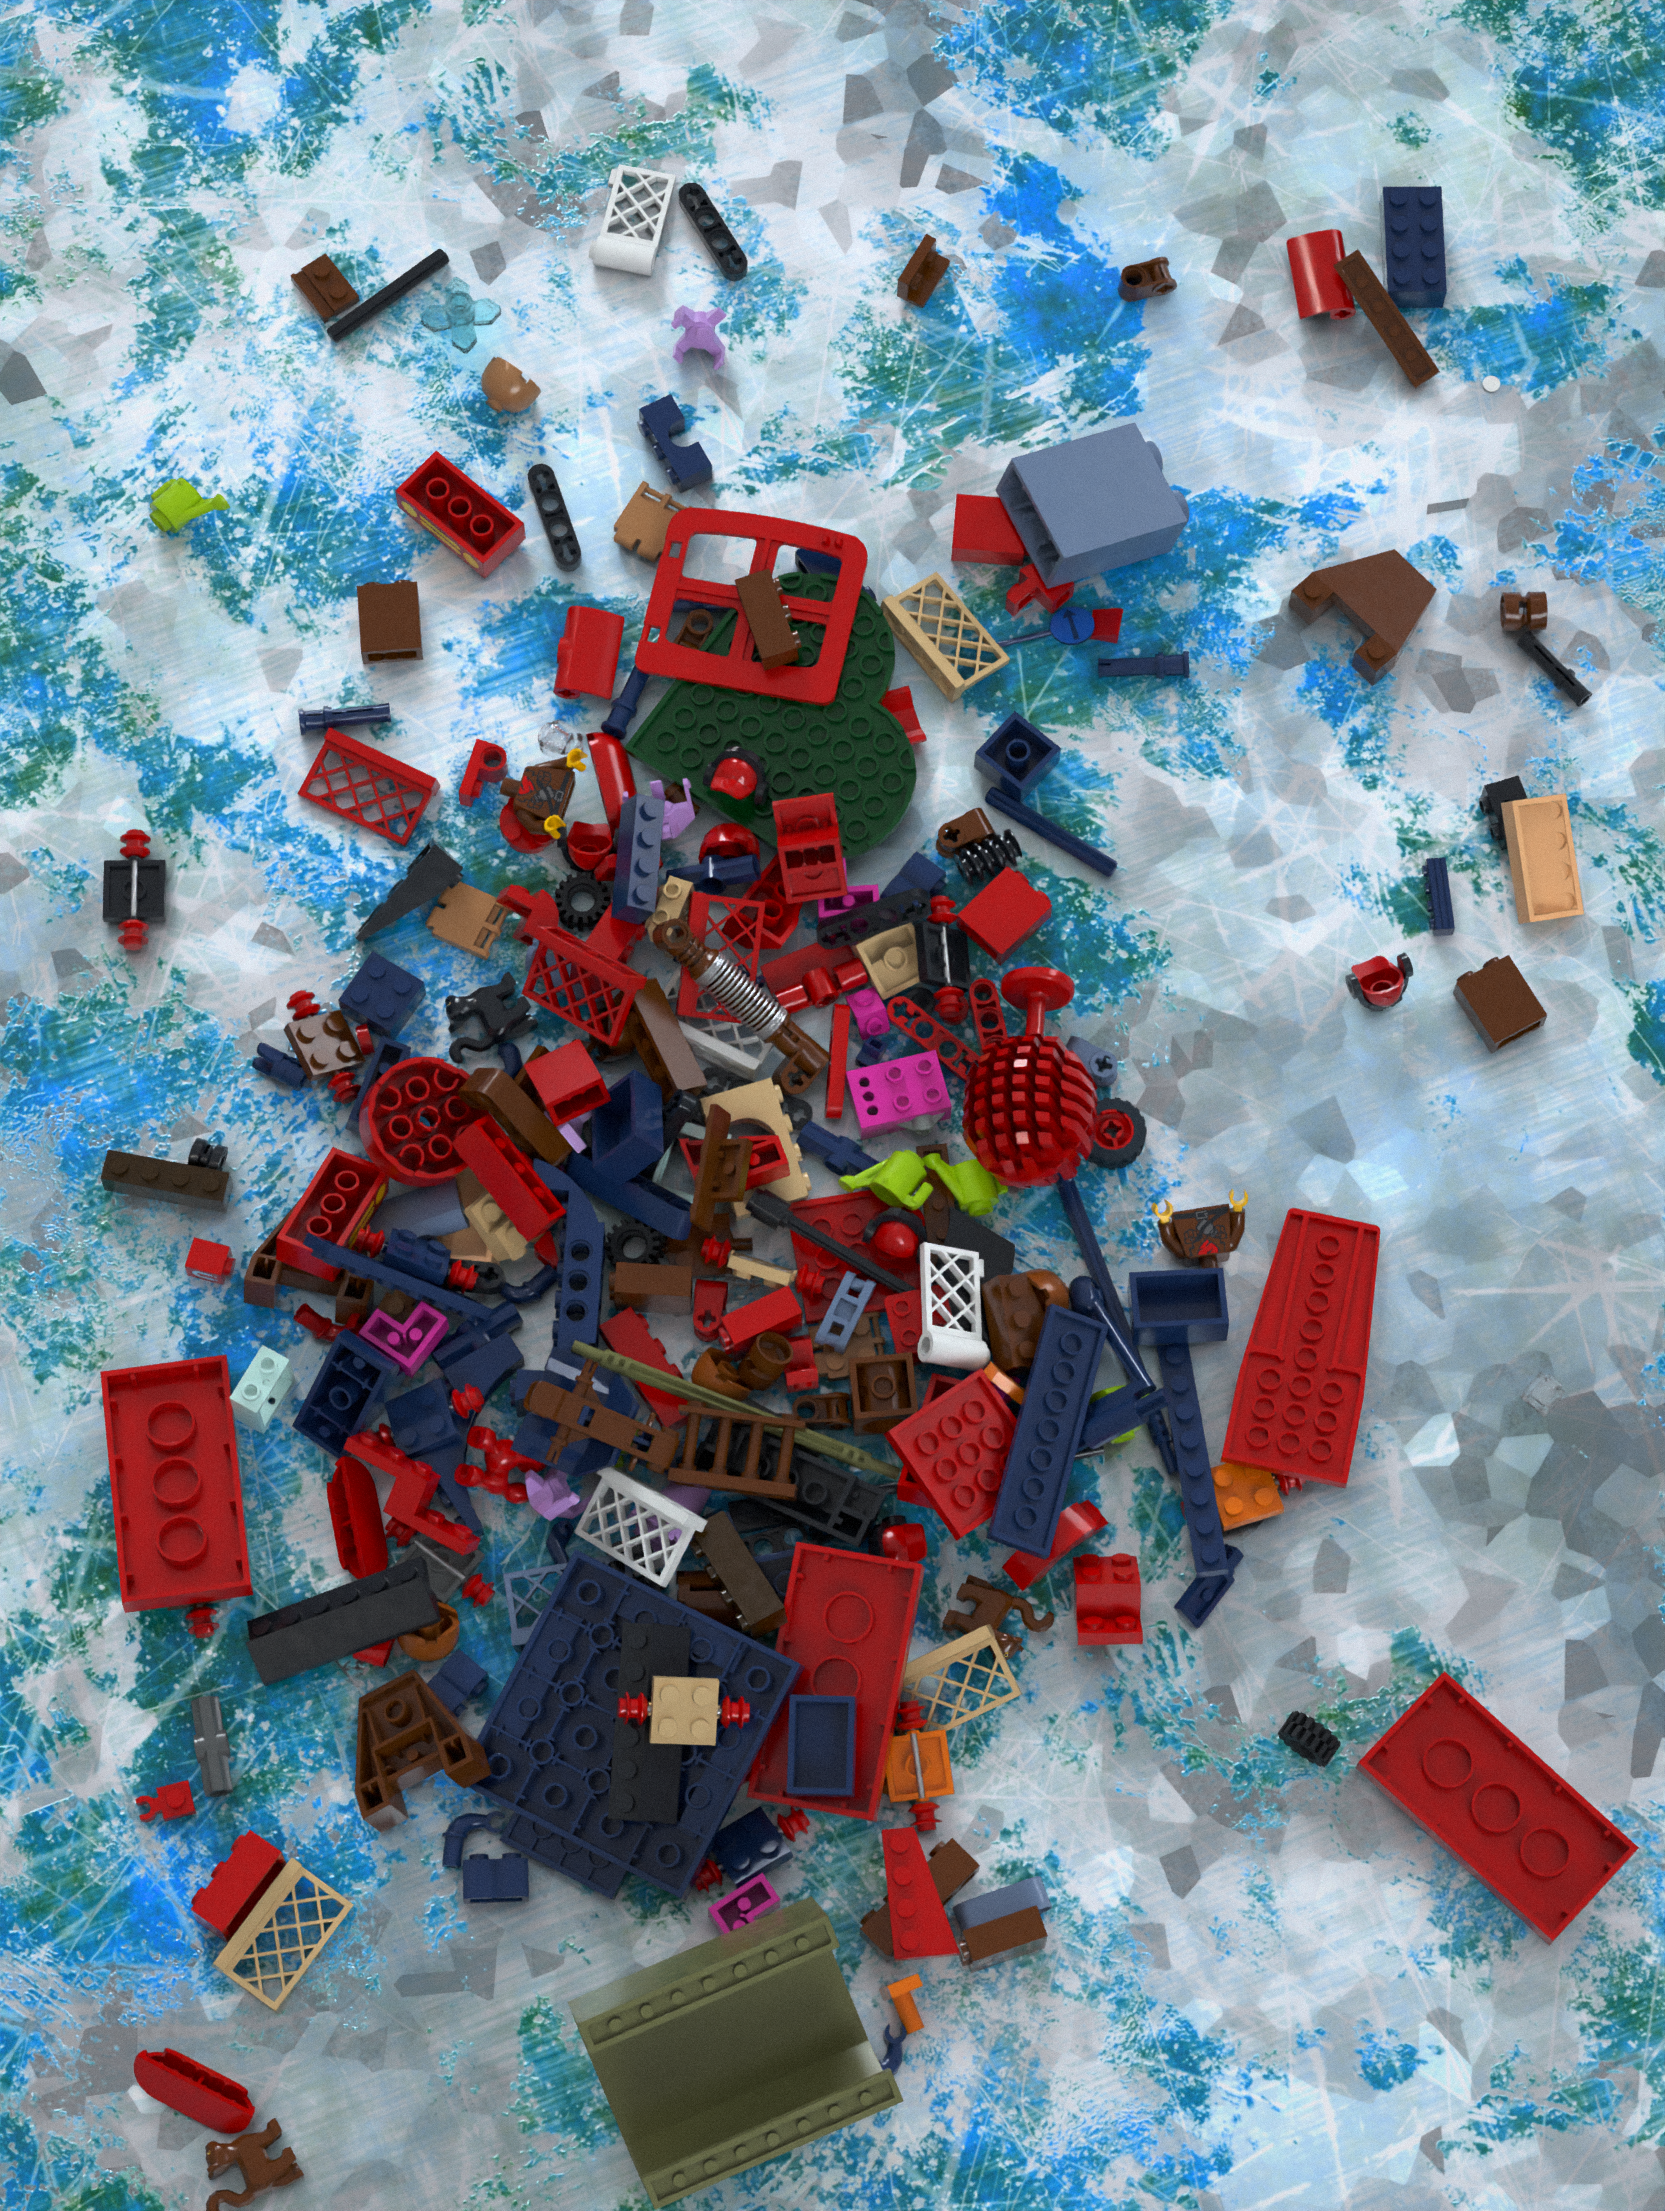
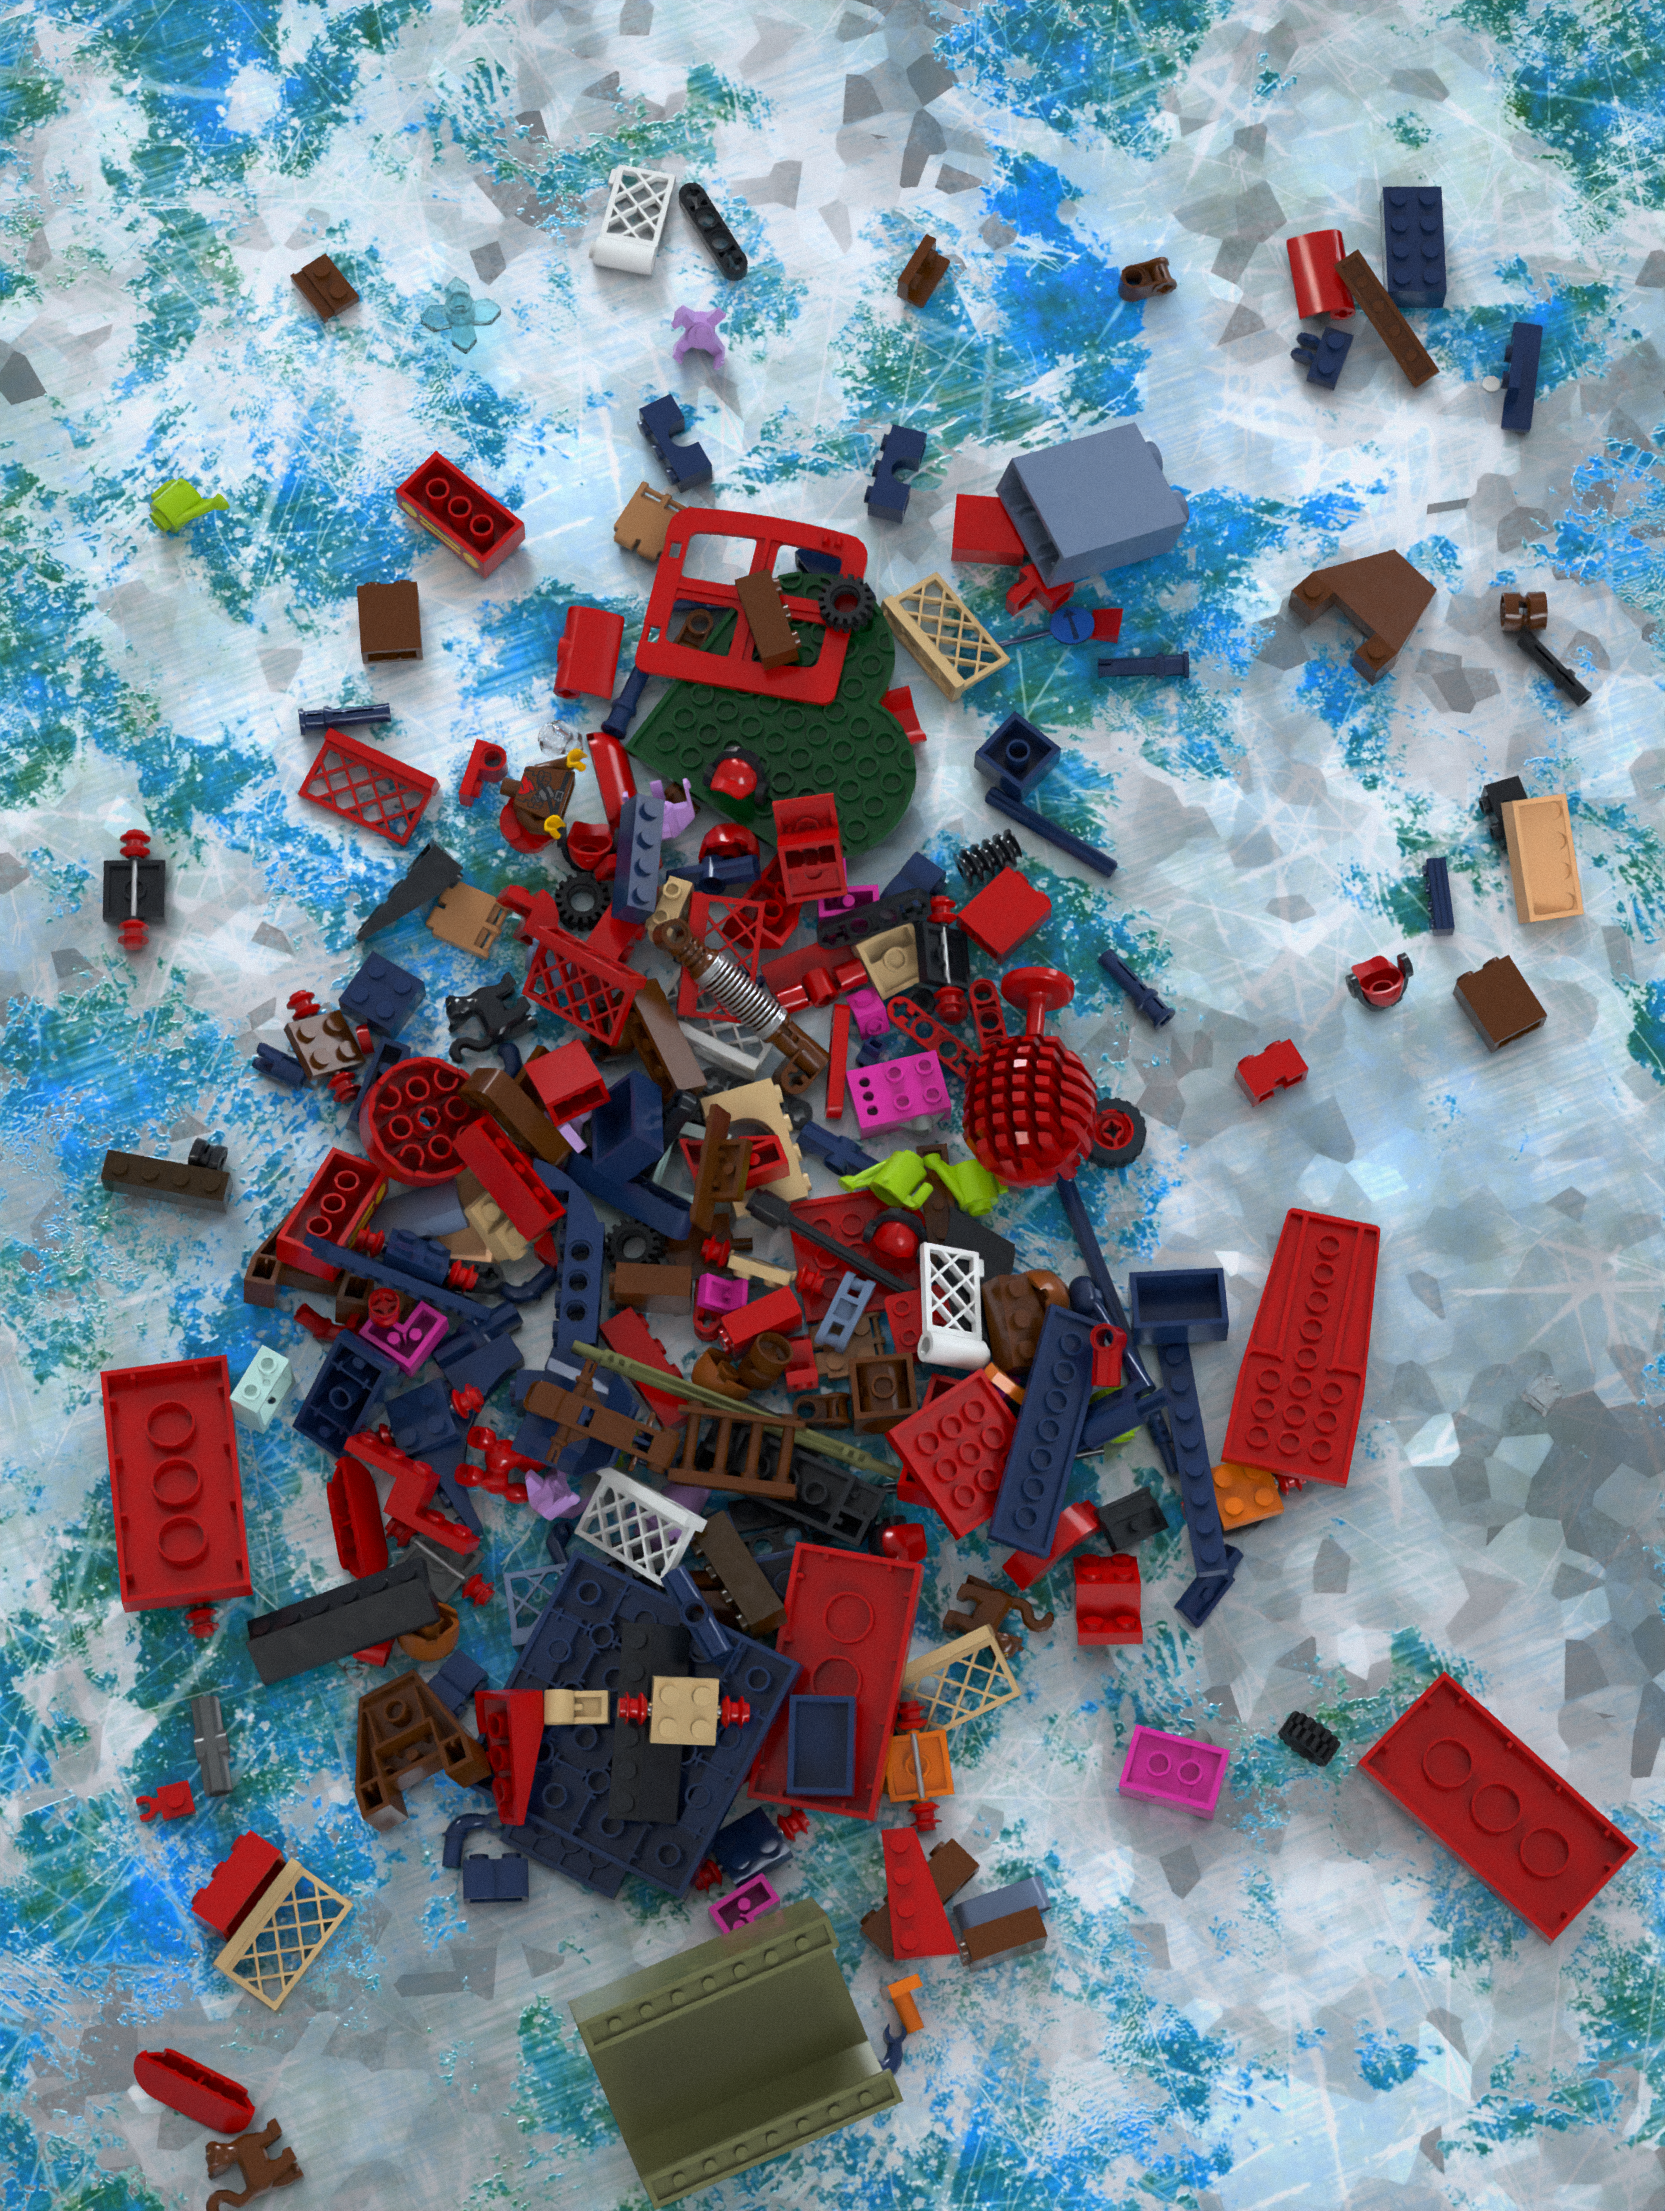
red brick [185,1237,236,1285] -> none
black axle [327,249,450,343] -> none
medium nougat cylinder [481,357,541,413] -> none
black beam [528,464,582,572] -> none
reddish brown piece [936,808,996,859] -> none
sand blue piece [1065,1036,1118,1087] -> none
reddish brown torso [1151,1189,1248,1269] -> none
none -> red wheel [368,1288,400,1328]
none -> red wedge [475,1689,544,1826]
none -> tan plate [544,1689,610,1725]
none -> dark blue piece [660,1565,734,1664]
none -> dark pink bracket [697,1273,749,1315]
none -> black tyre [818,574,874,633]
none -> dark blue arch [864,424,927,524]
none -> red piece [1090,1323,1127,1388]
none -> black plate [1093,1486,1169,1553]
none -> dark blue pin [1097,949,1176,1030]
none -> dark pink piece [1119,1724,1230,1820]
none -> red brick [1234,1039,1309,1107]
none -> dark blue hinge [1290,326,1354,390]
none -> dark blue bracket [1500,322,1543,433]

